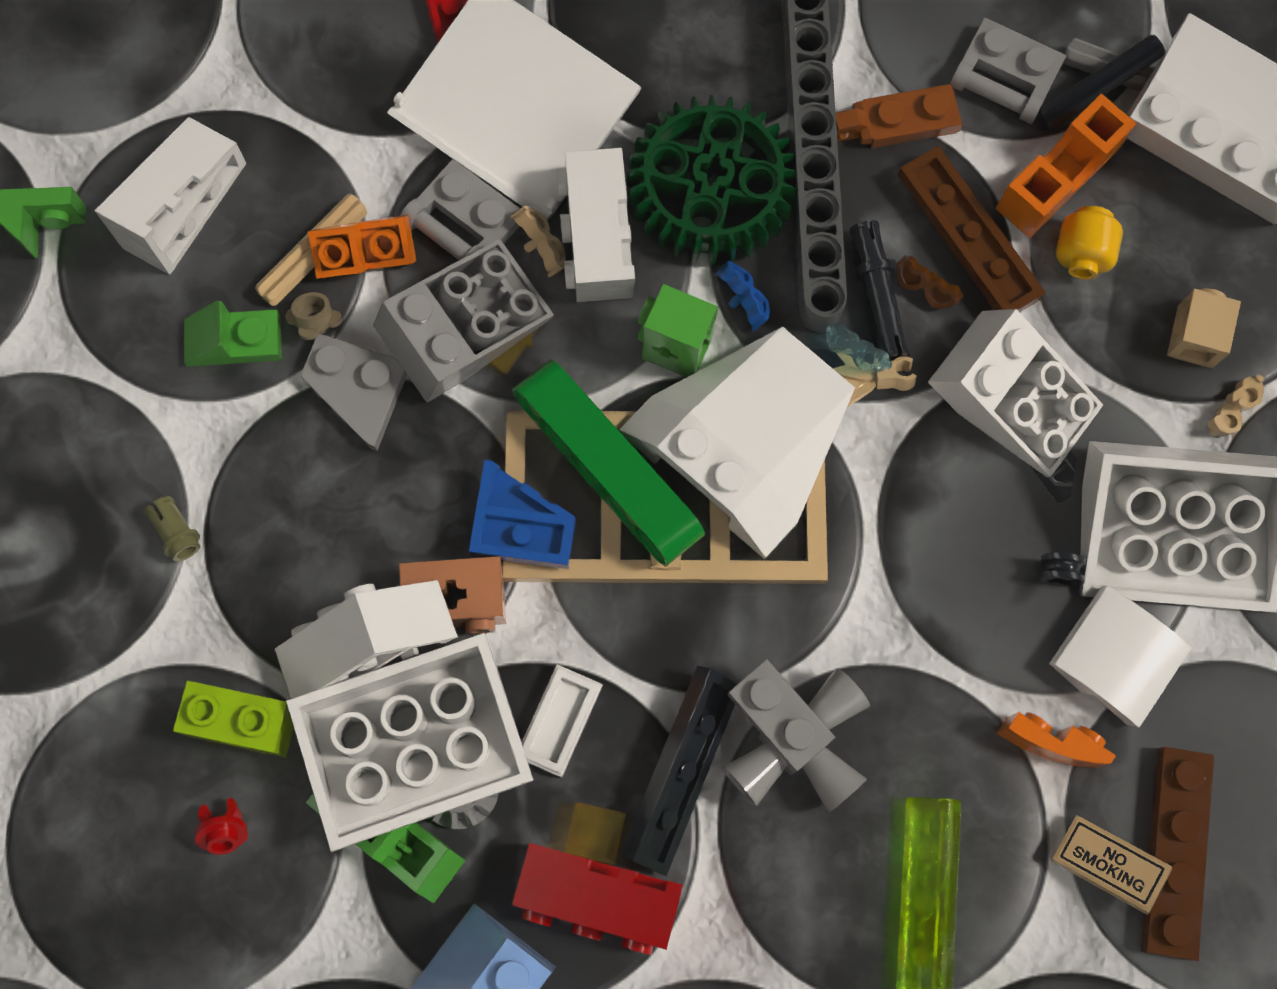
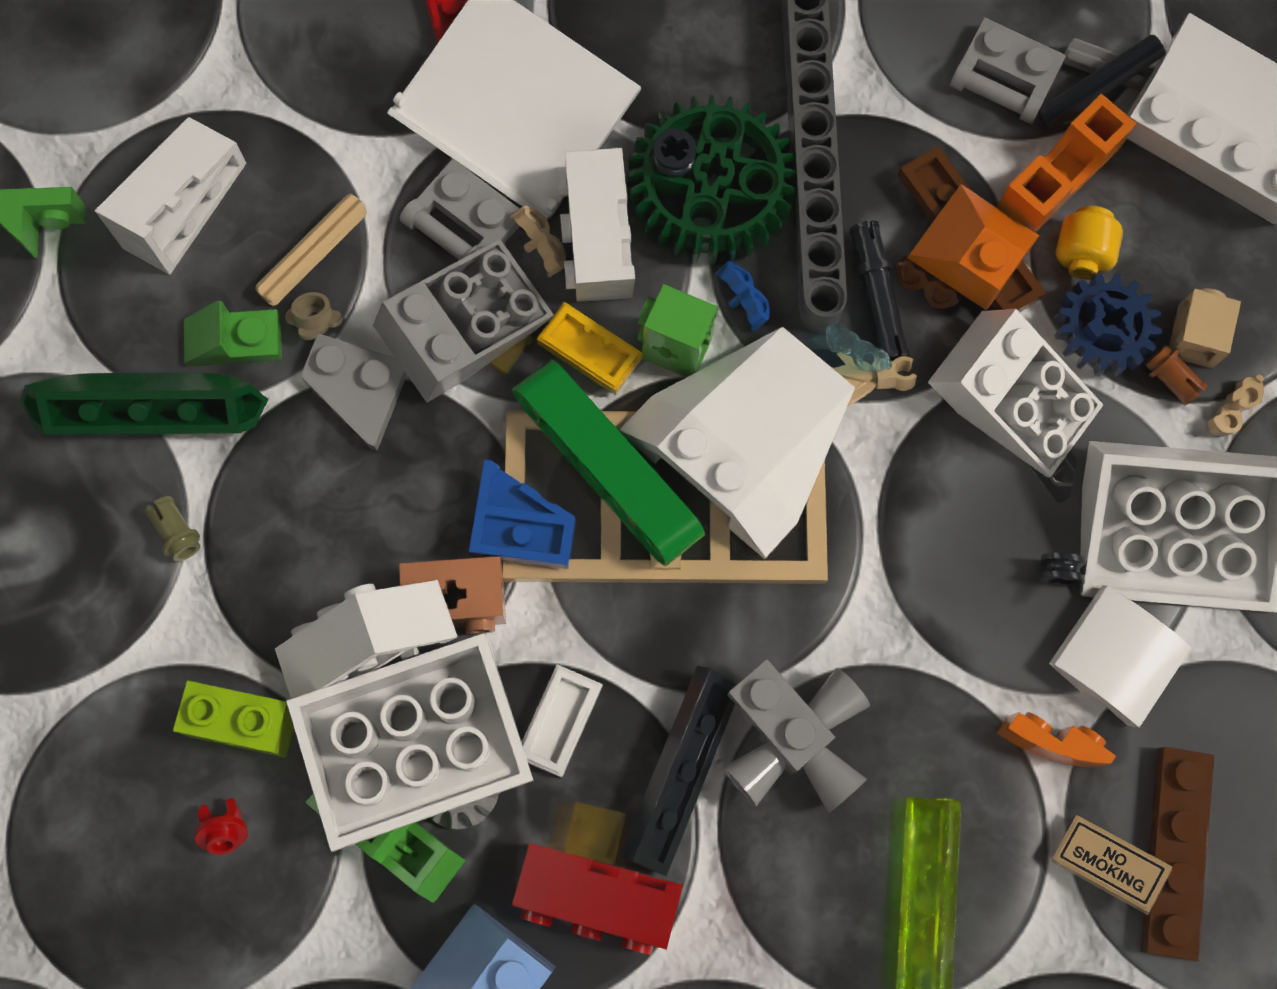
orange slope [307,215,416,279] -> none
dark orange hinge [836,84,963,149] -> none
none -> dark green brick [20,372,268,435]
none -> yellow plate [537,302,643,396]
none -> black bush [653,128,696,178]
none -> orange slope [908,184,1039,311]
none -> dark blue gear [1054,273,1162,376]
none -> dark orange pin [1144,345,1208,406]

